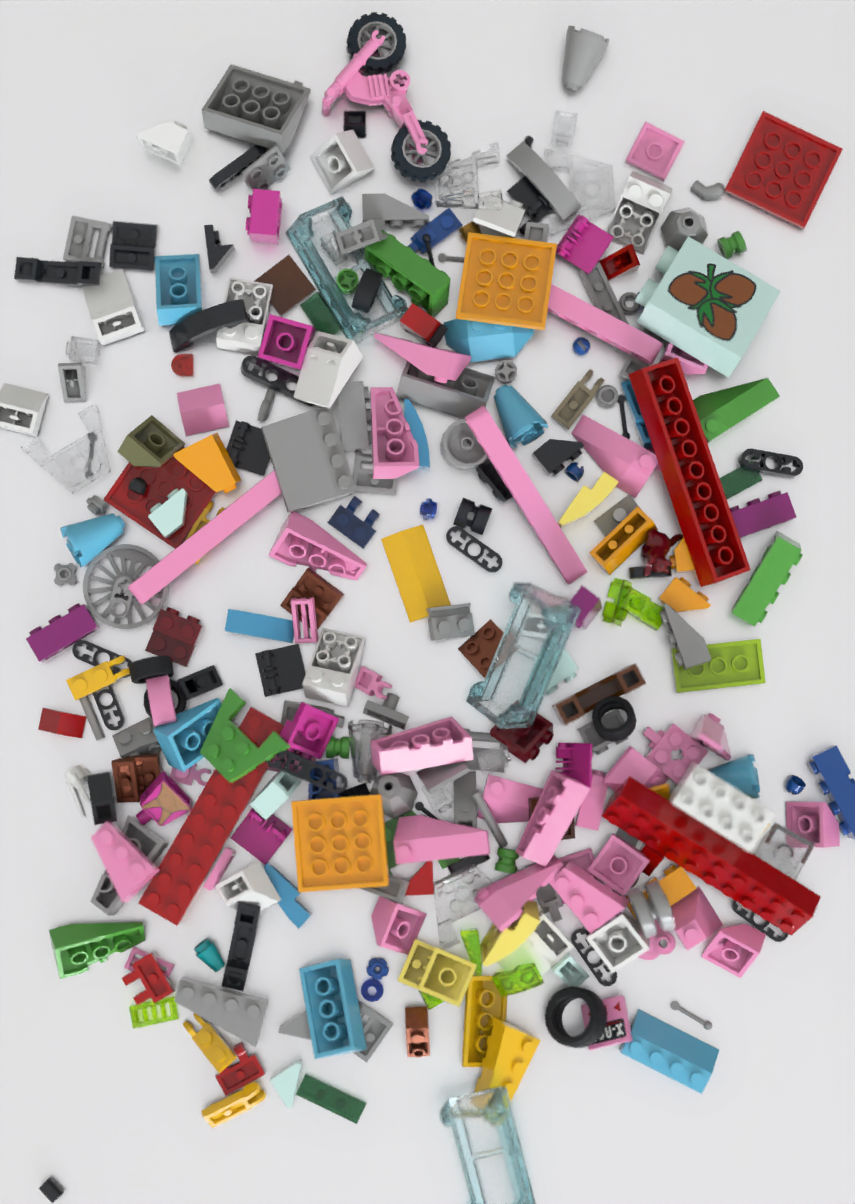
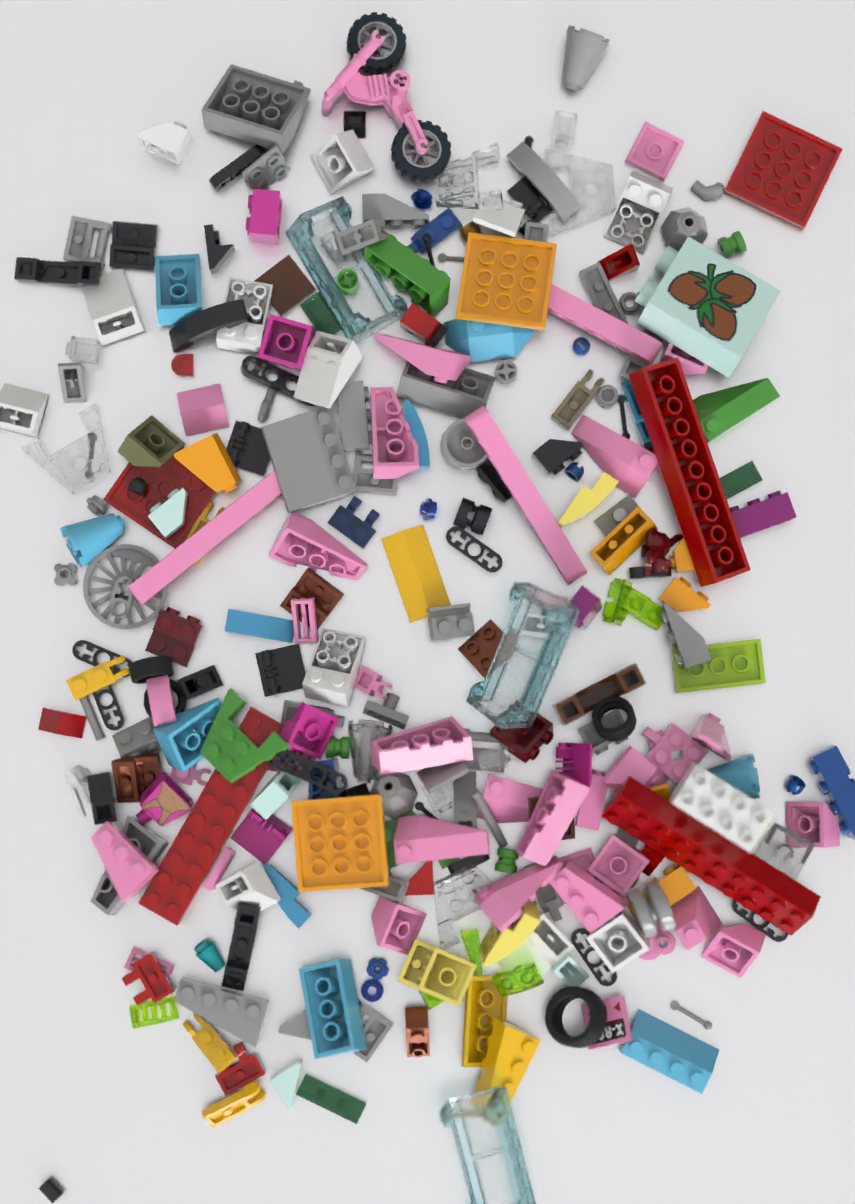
magenta brick [26,603,100,662] -> none
bright green wedge [49,922,145,979] -> none
black tyre [352,268,383,314] -> none
medium azure cone [494,385,549,449] -> none
light aqua slope [538,647,579,695] -> none
dark pink hinge [556,214,614,274] -> none
bright green wedge [731,531,803,626] -> none
black beam [738,448,803,478] -> none

